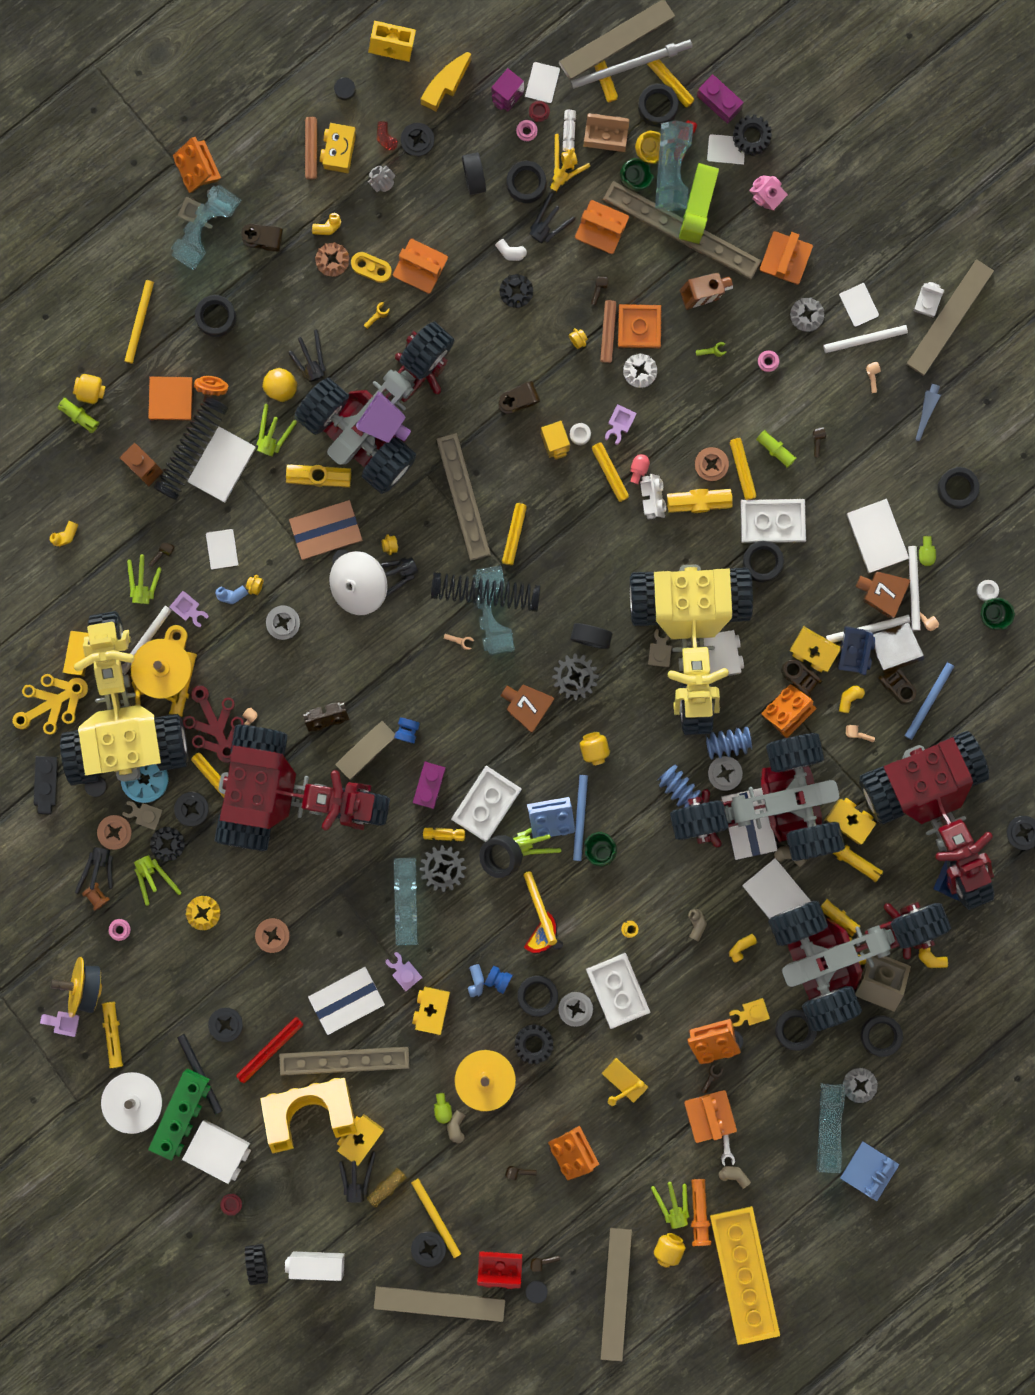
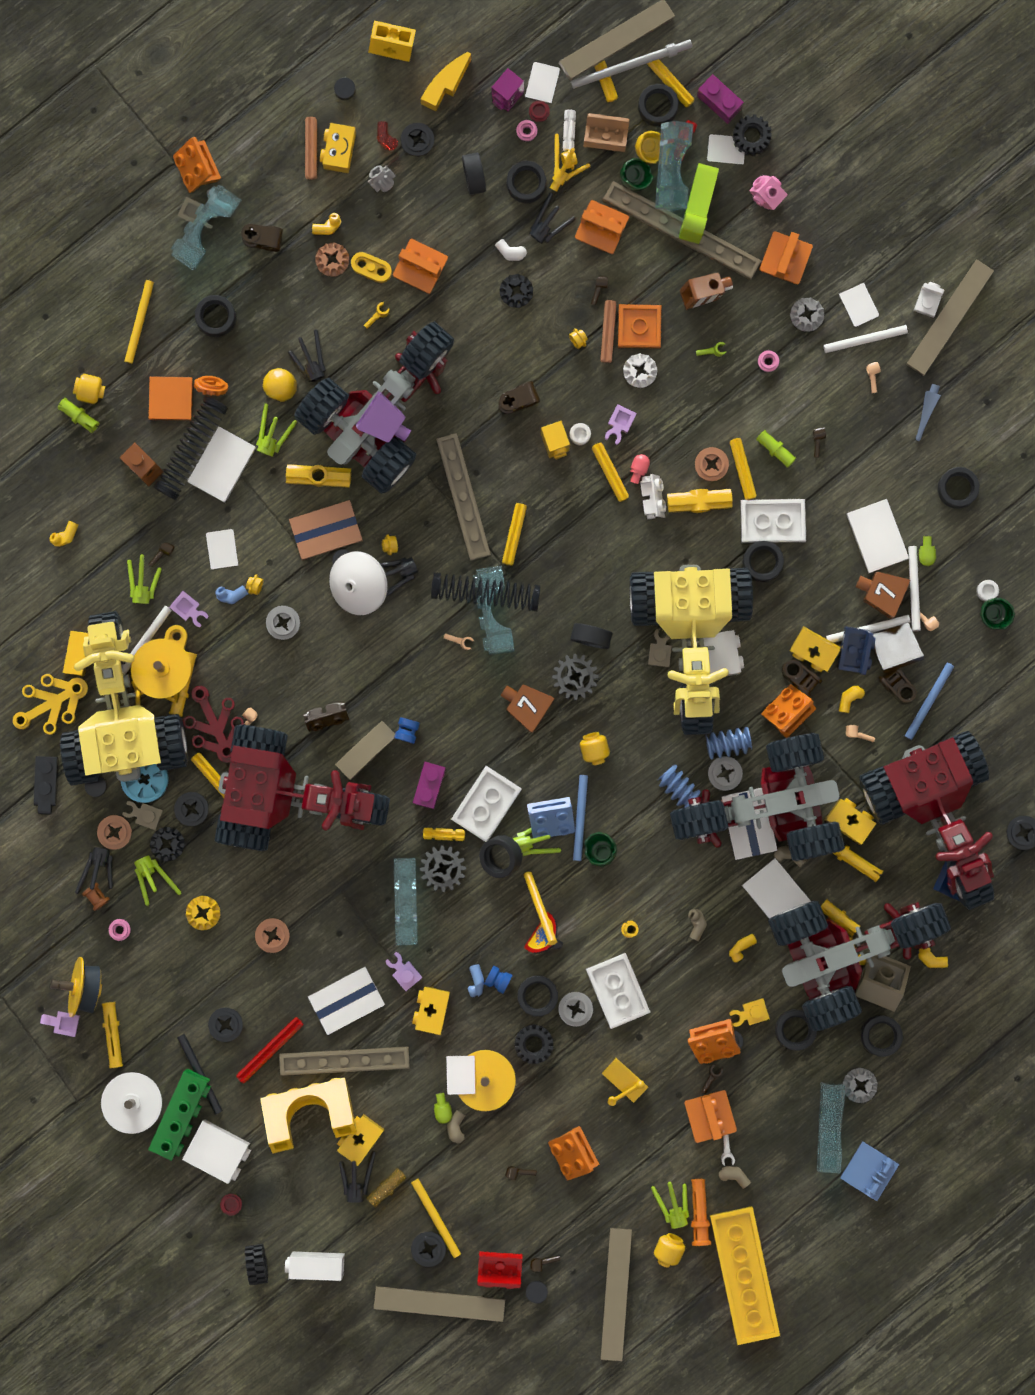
none -> white sticker [446,1056,475,1095]

